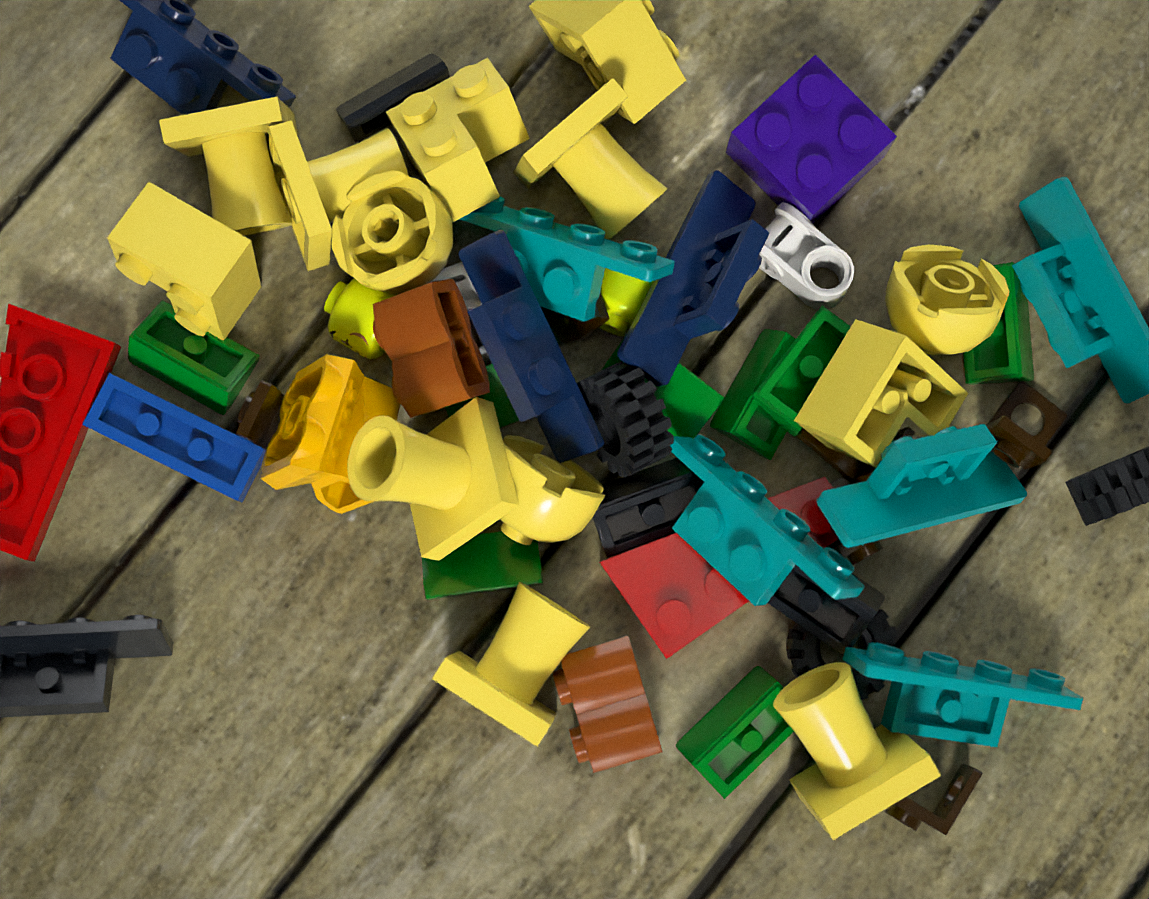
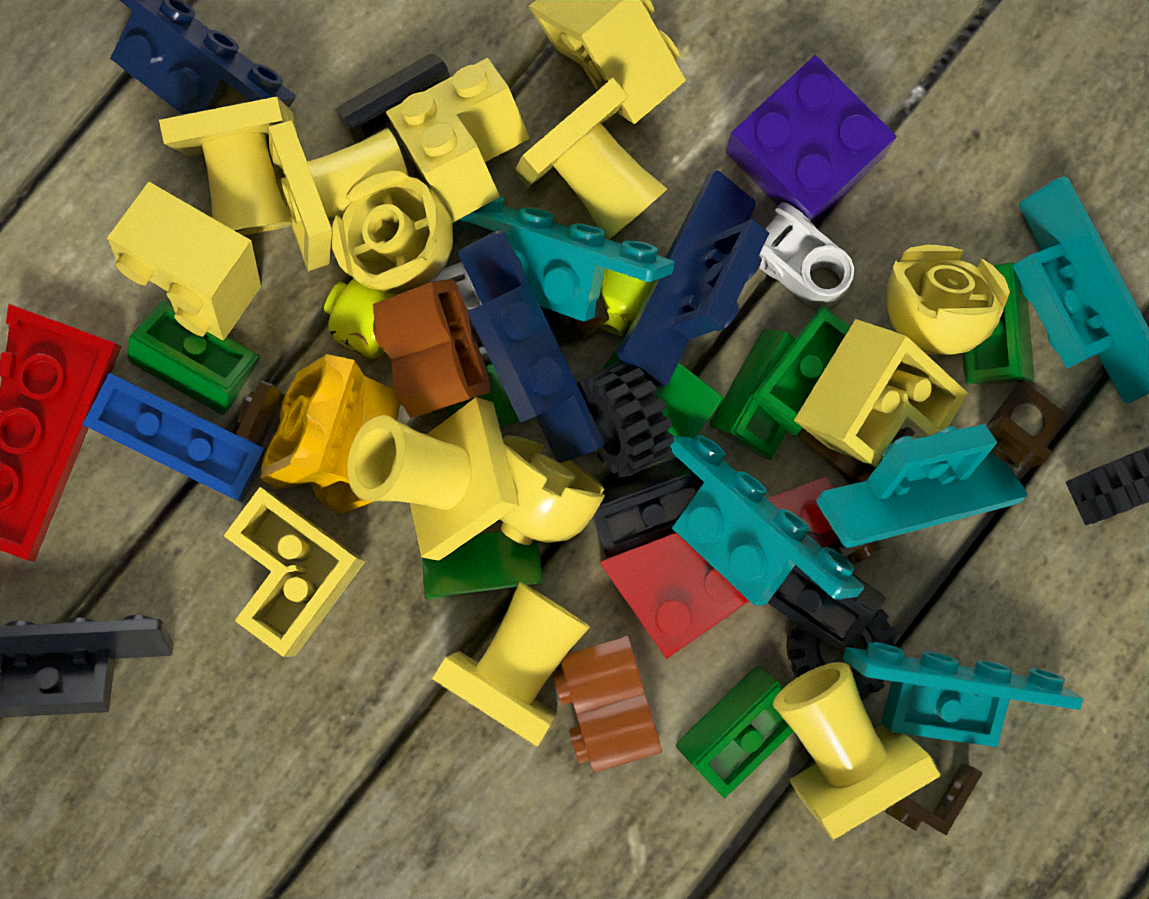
none -> light yellow brick [224,487,366,657]

